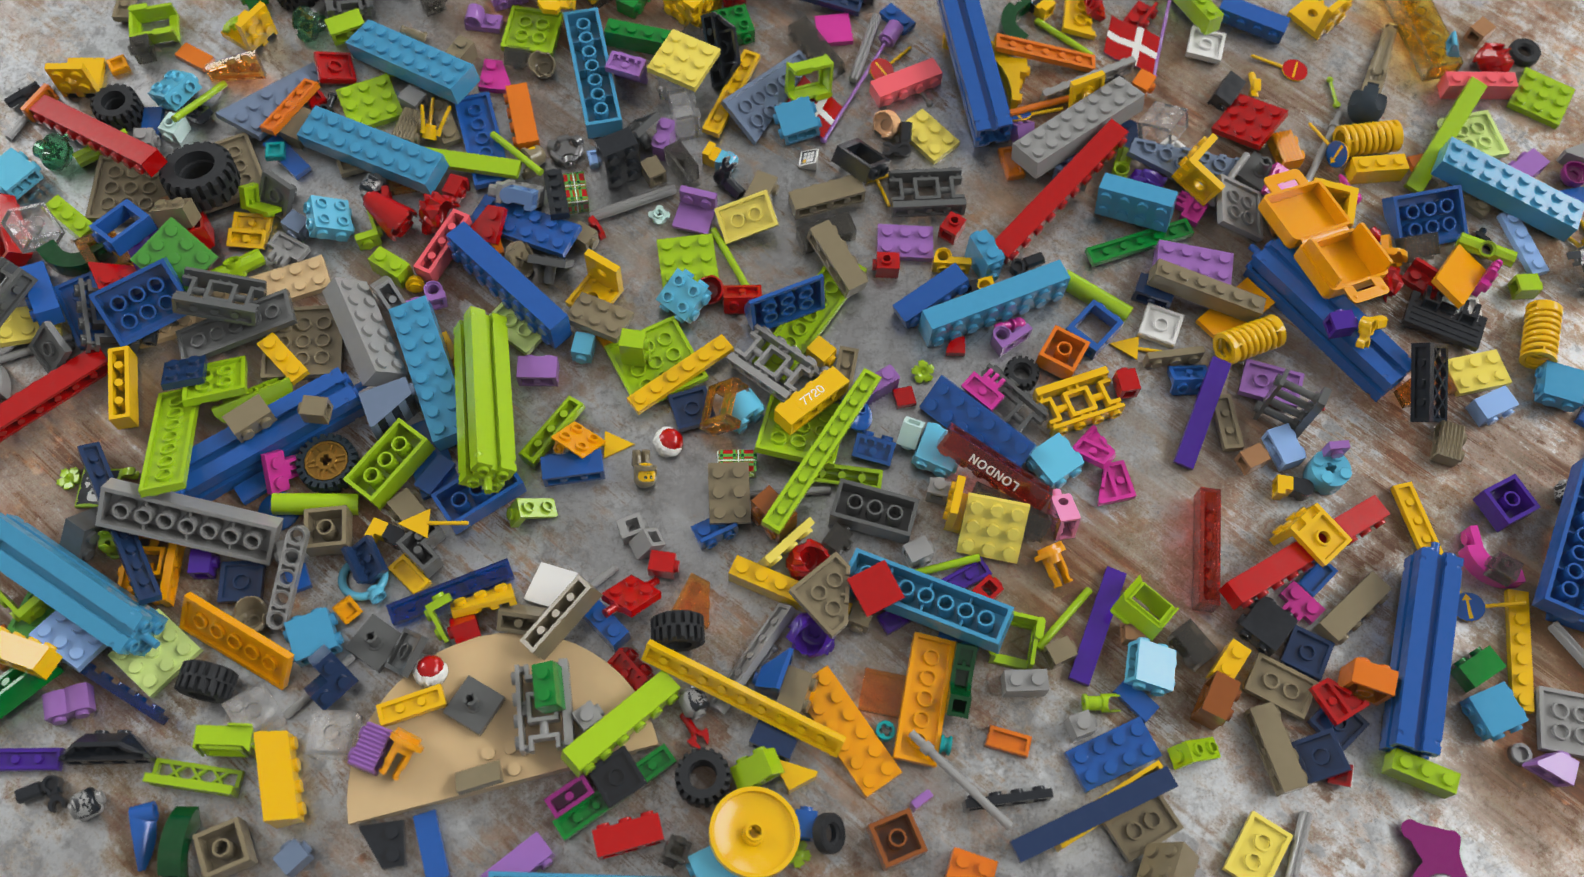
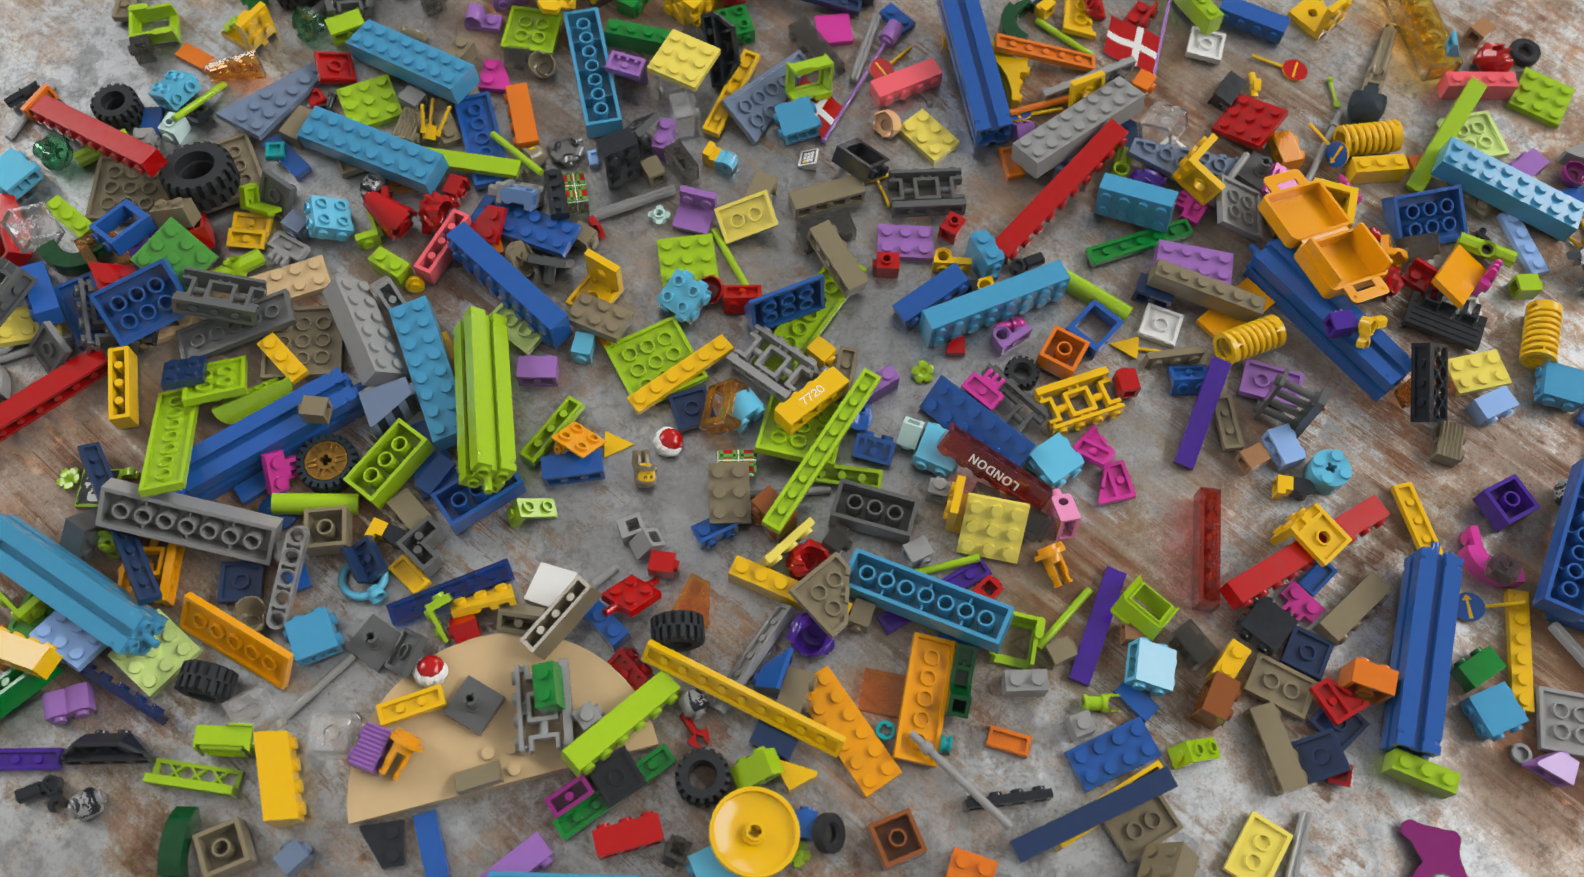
yellow bracket [44,58,107,97] -> none
light orange tile [106,54,131,77] -> none
blue piece [128,801,159,872] -> none
dark purple brick [187,549,221,580] -> none
dark tan brick [222,394,277,443] -> none
orange tile [259,78,320,136] -> none
dark blue brick [304,644,359,711] -> none
light orange tile [332,595,363,625] -> none
yellow piece [397,509,469,538] -> none
medium lavender plate [406,280,448,311] -> none
lime brick [619,328,651,367] -> none
black bar [713,156,746,200] -> none
red tile [847,560,905,618] -> none
black bar [882,121,913,158] -> none
red tile [892,386,917,409] -> none
medium lavender tile [909,789,934,812] -> none
medium lavender plate [1322,440,1351,458] -> none

